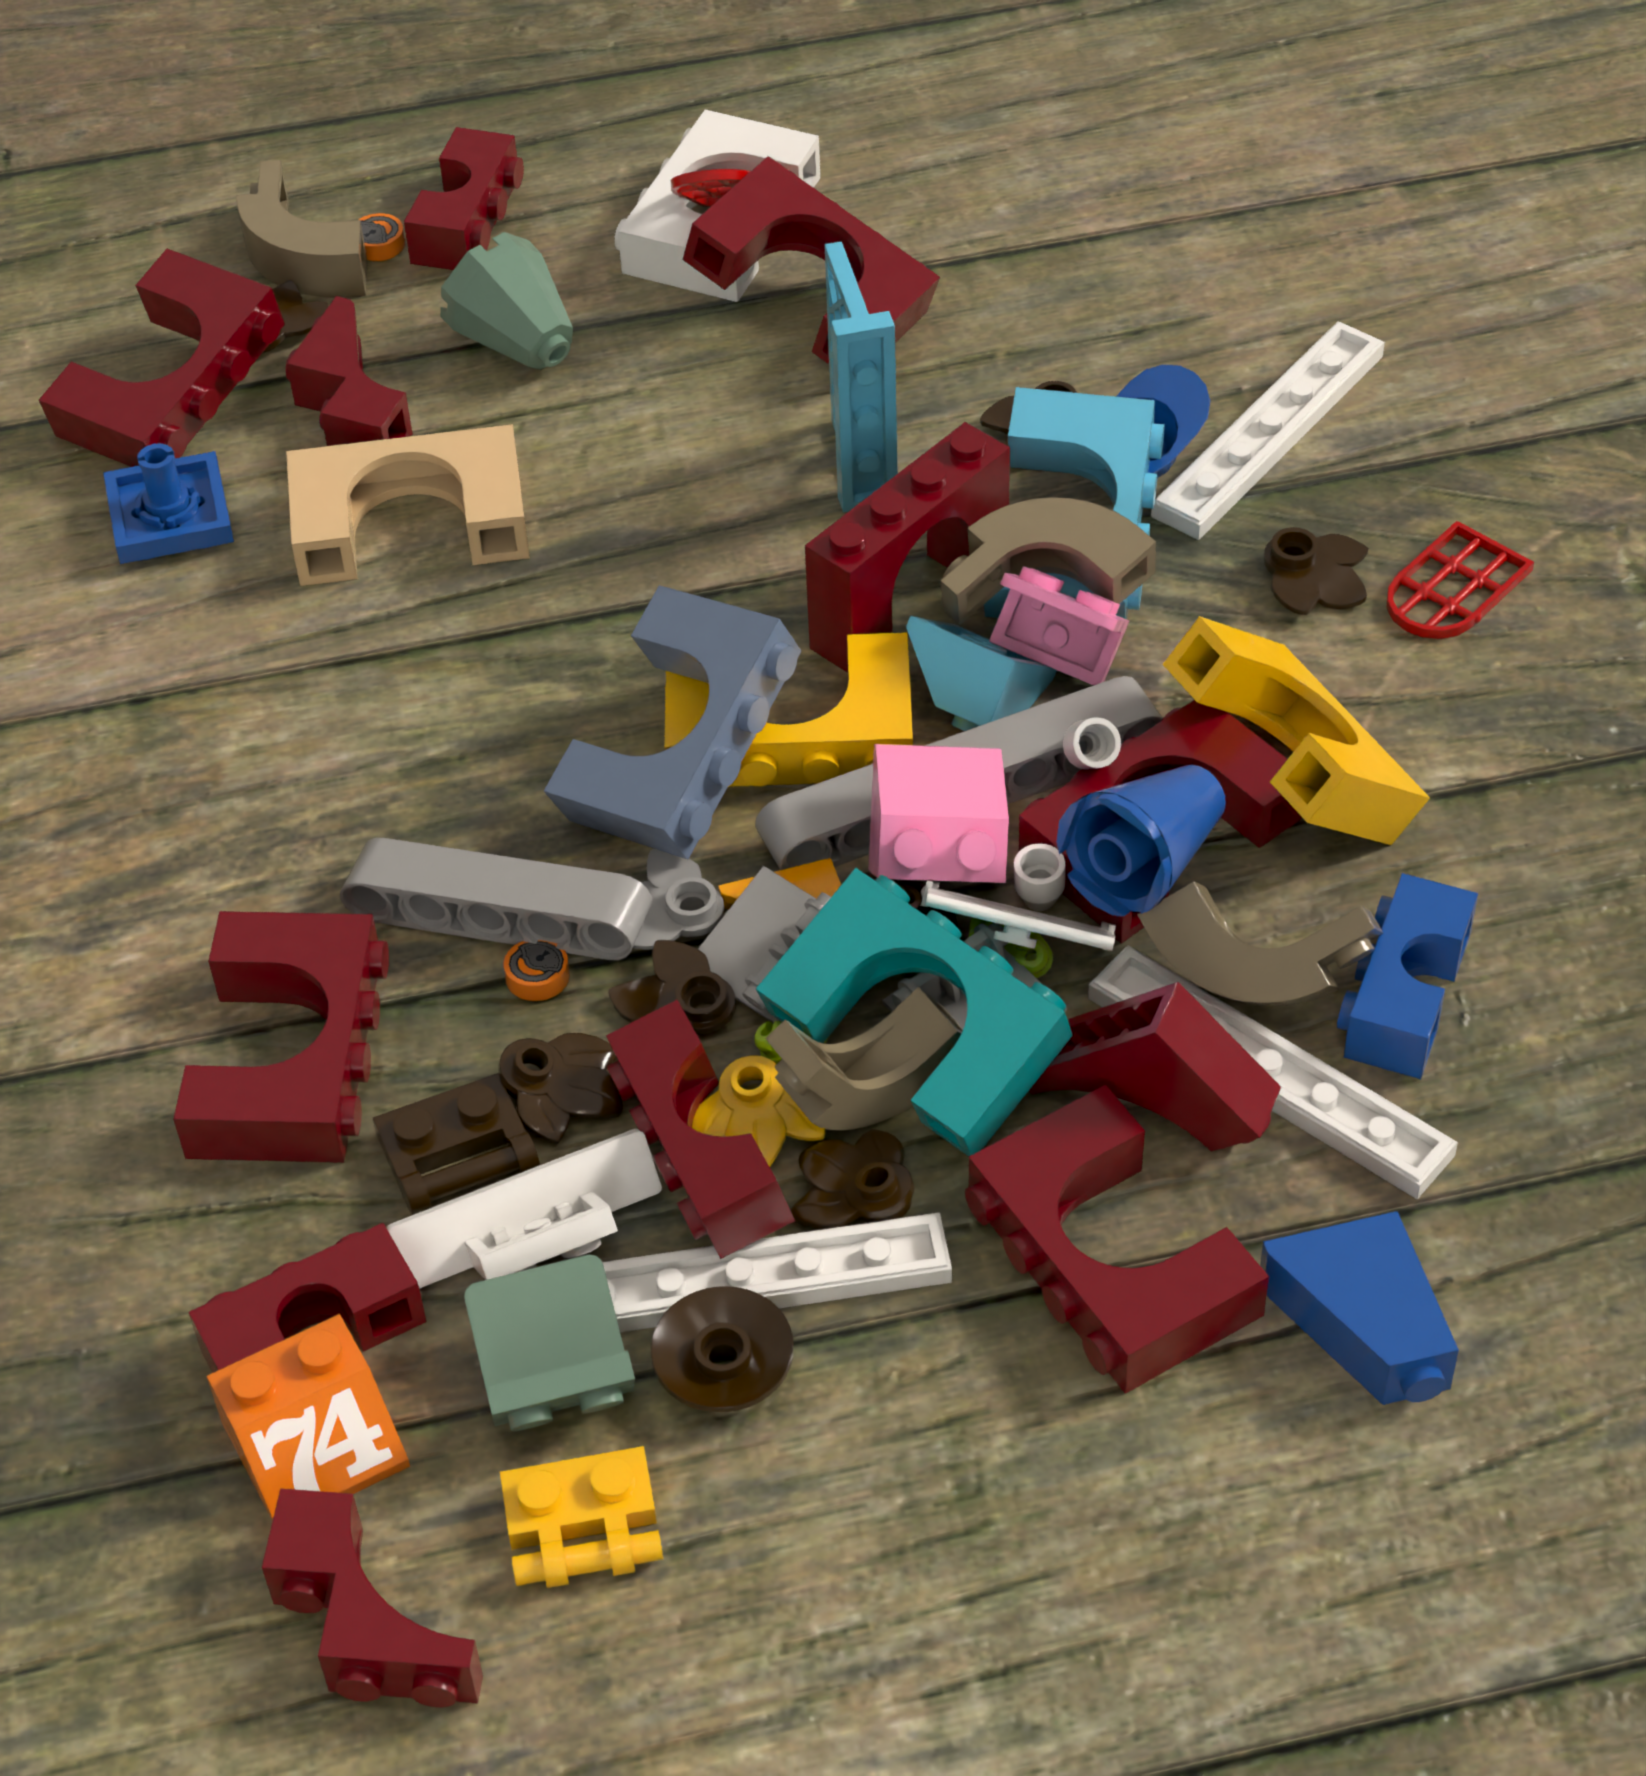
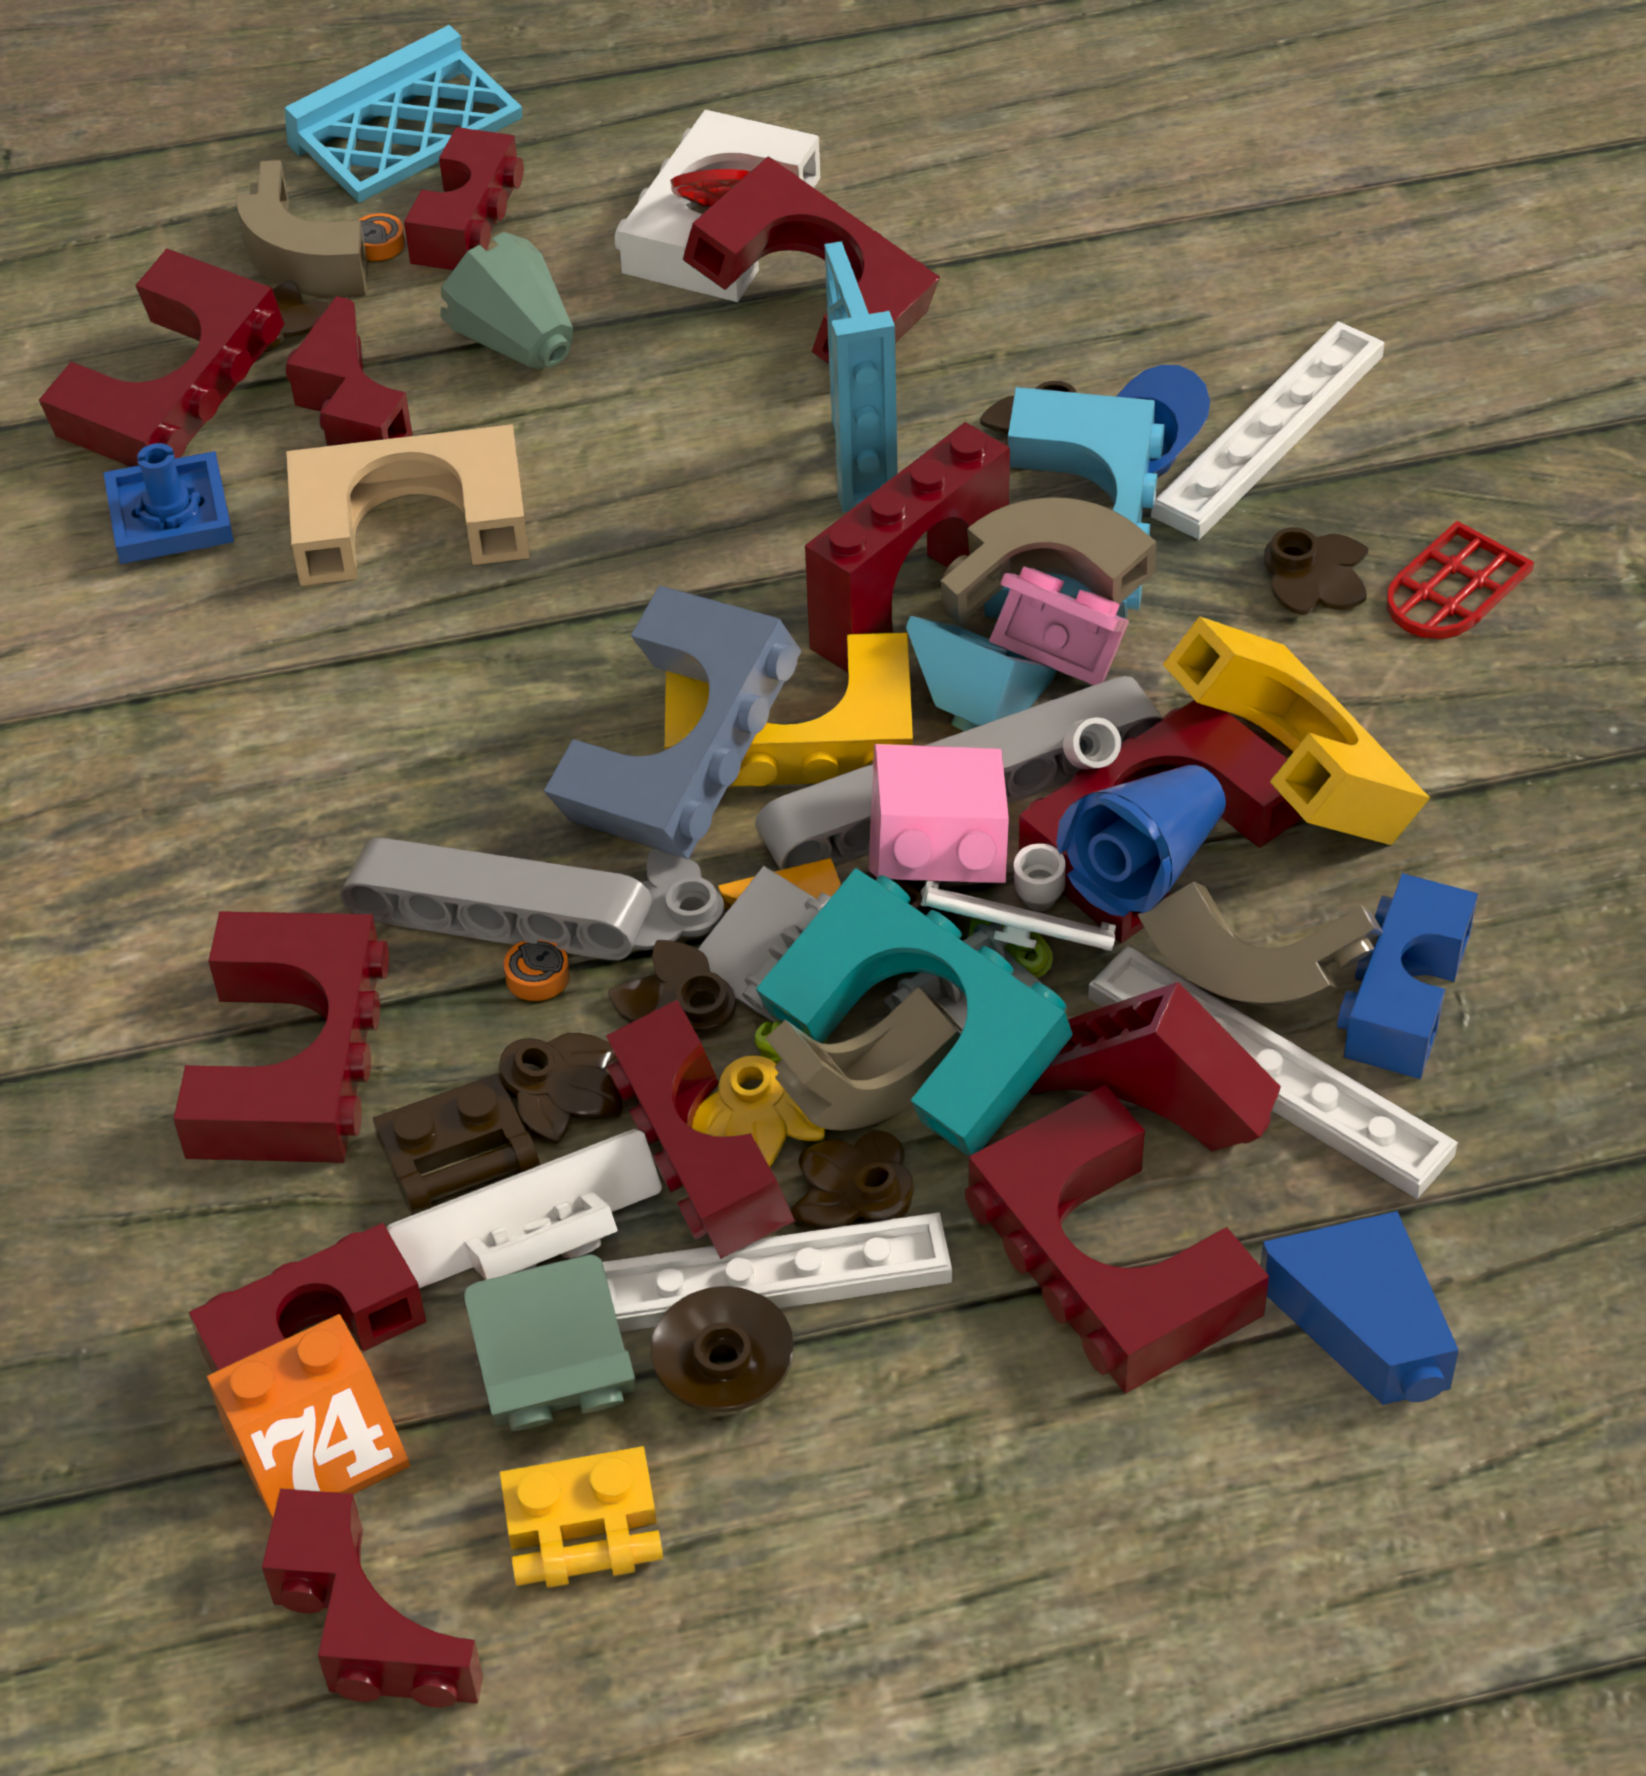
none -> medium azure fence [285,25,522,203]

